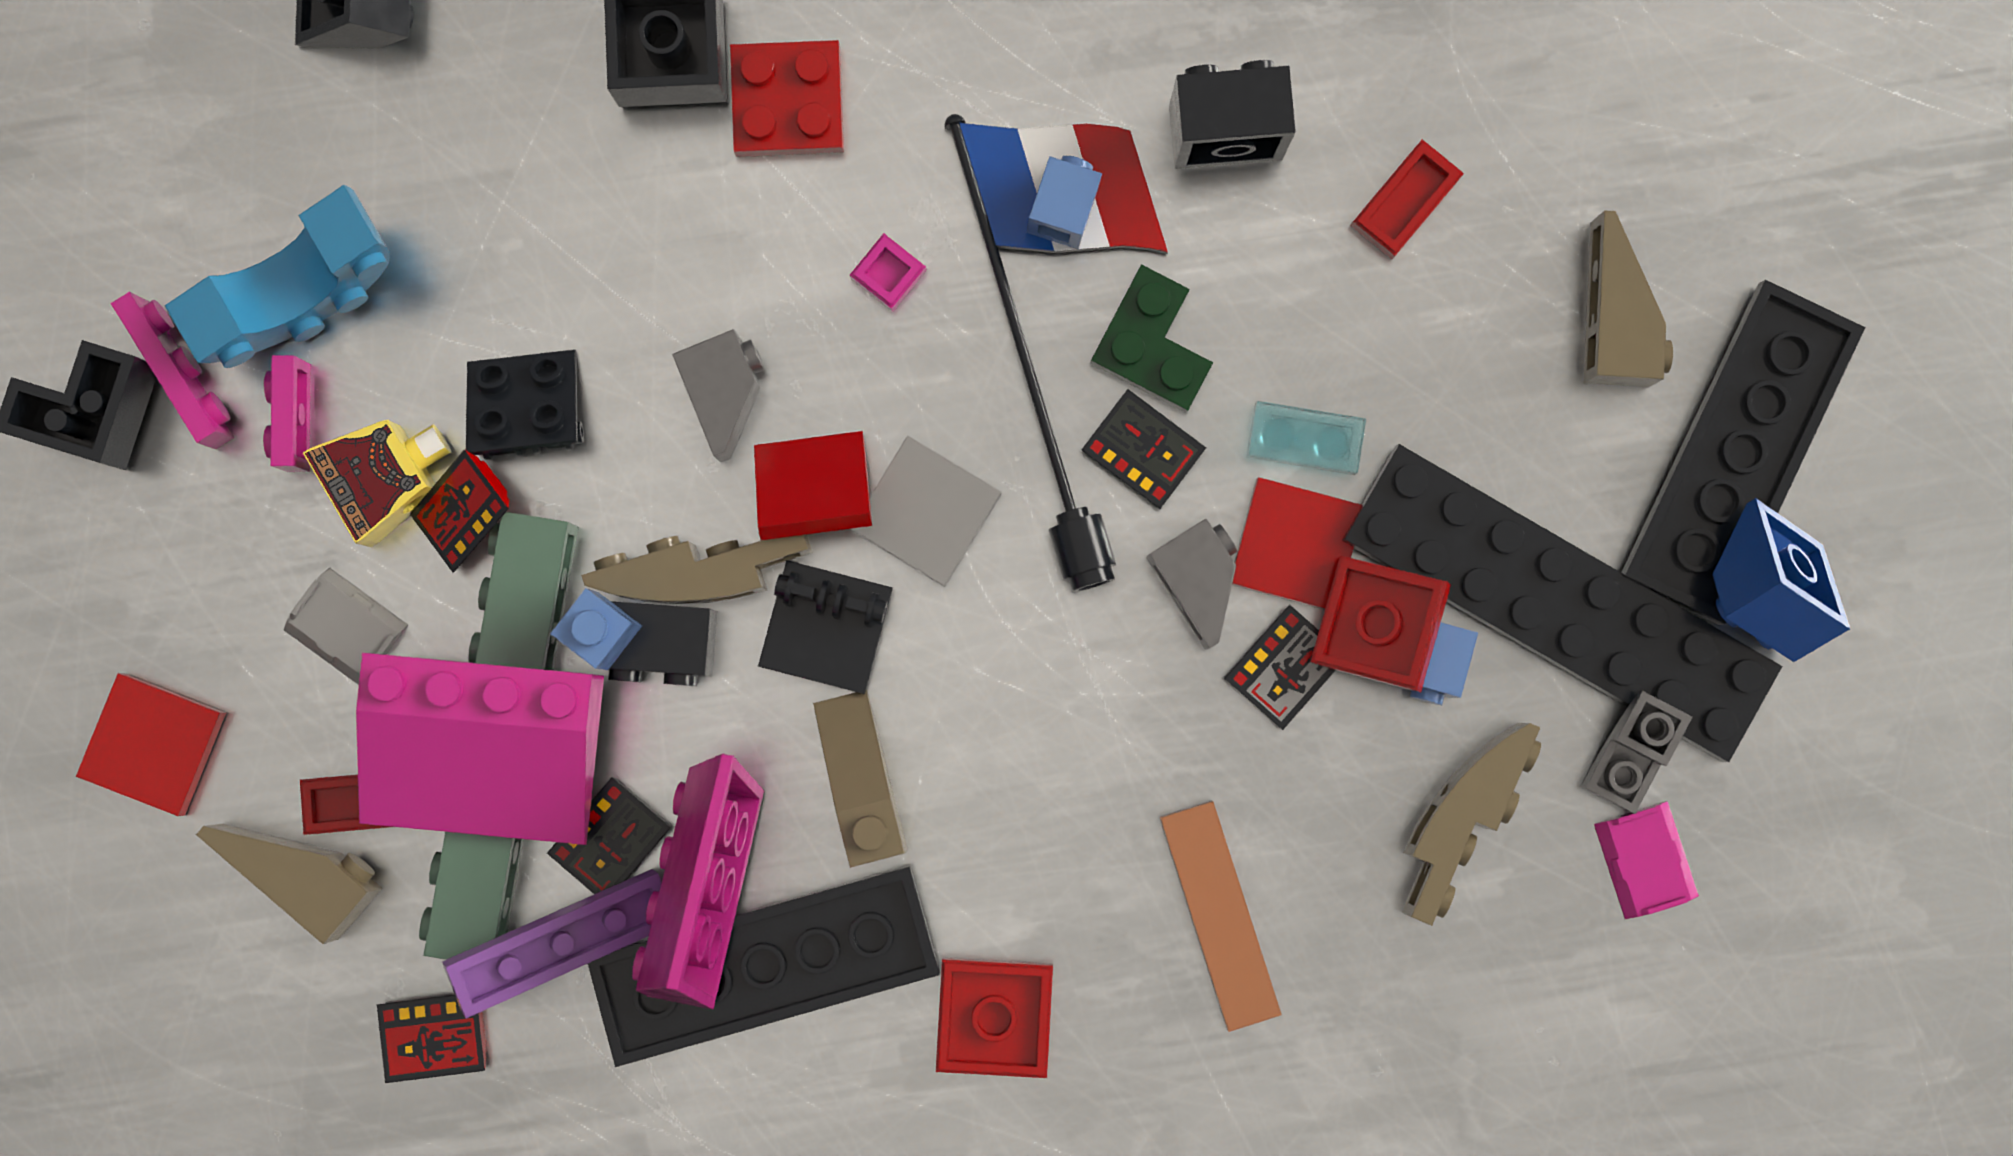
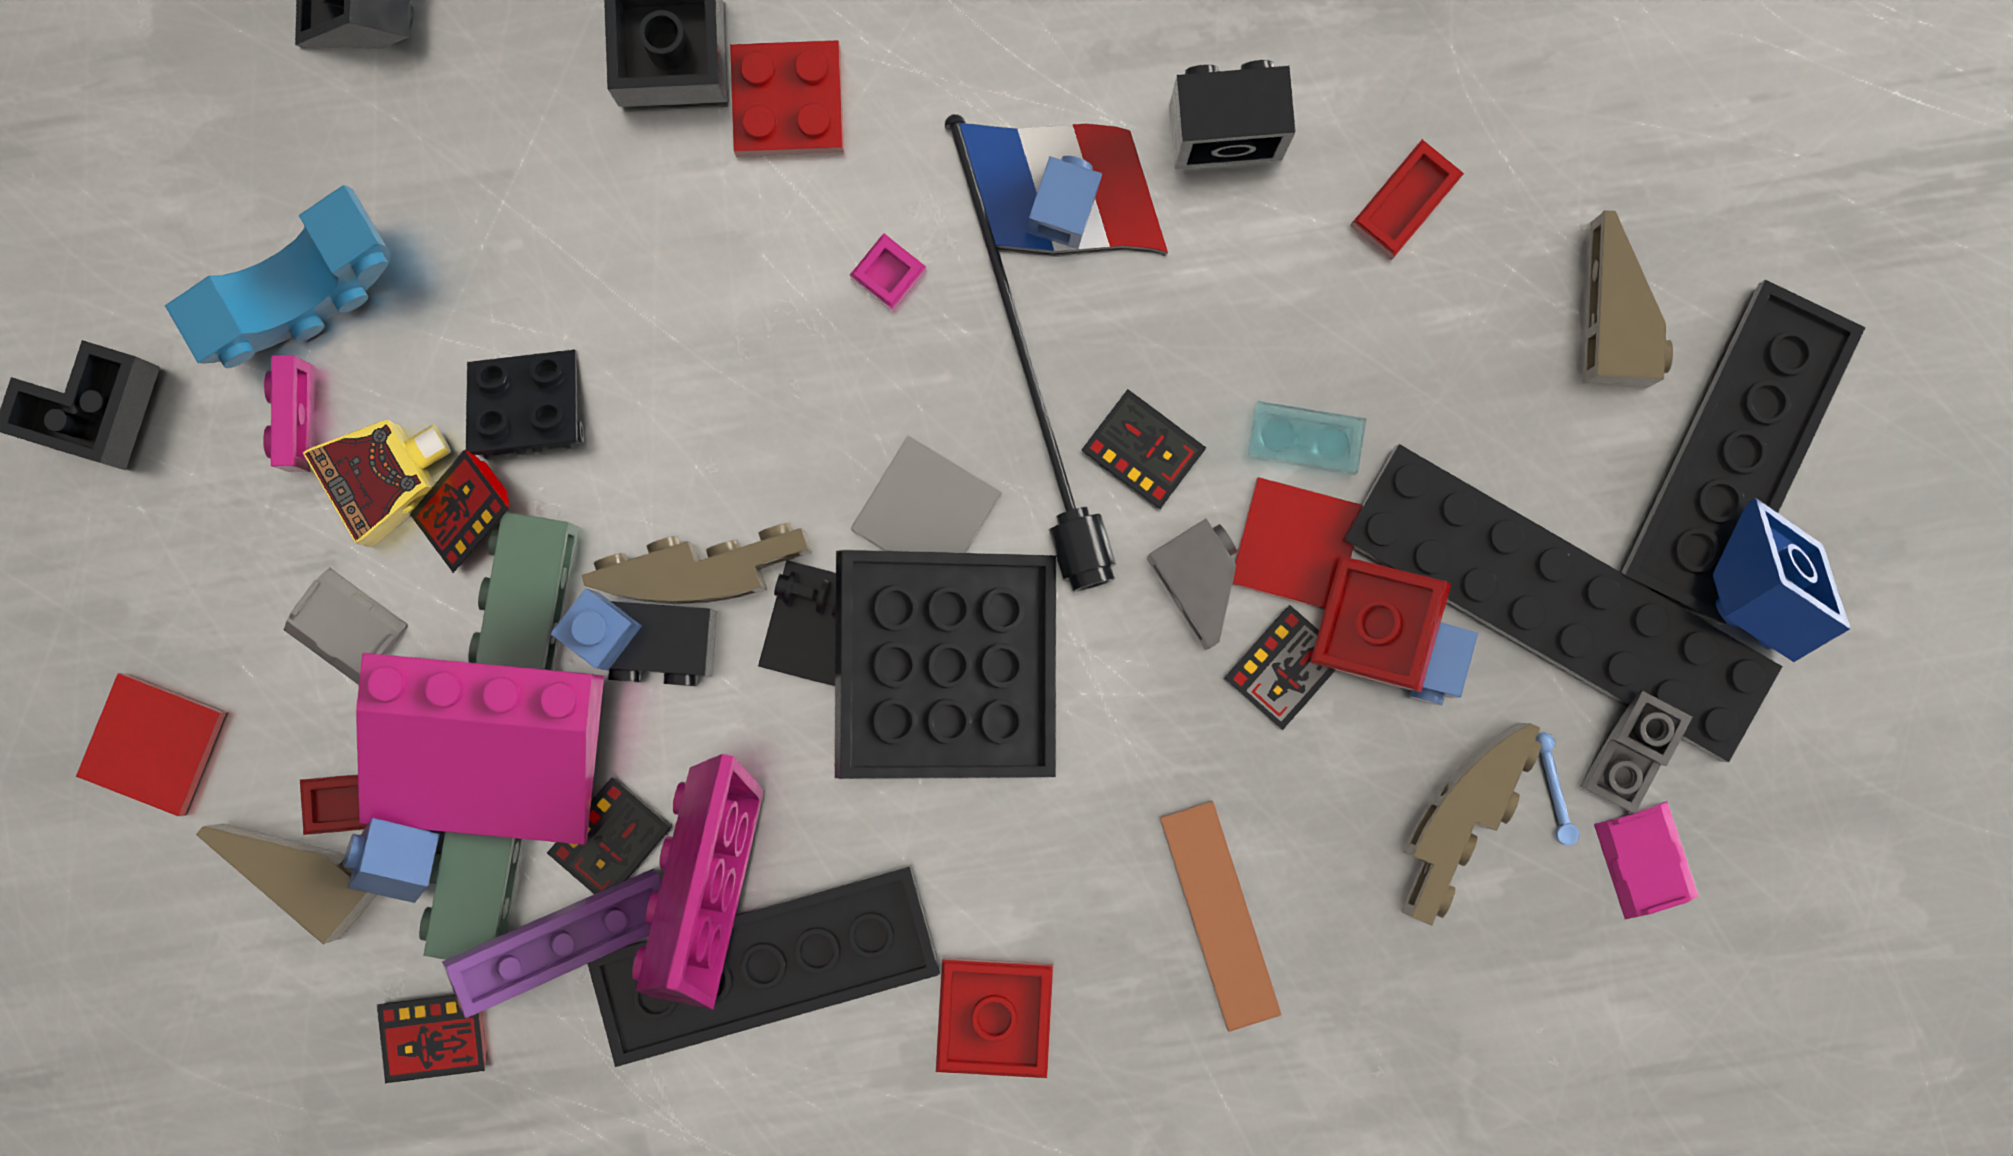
dark pink plate [110,292,234,449] -> none
flat silver slope [672,329,764,463] -> none
red tile [754,431,872,540] -> none
dark tan slope [813,690,908,868] -> none
dark green plate [1090,264,1213,414] -> none
none -> medium blue brick [343,818,439,903]
none -> black plate [834,550,1056,779]
none -> light blue hinge [1536,732,1579,845]

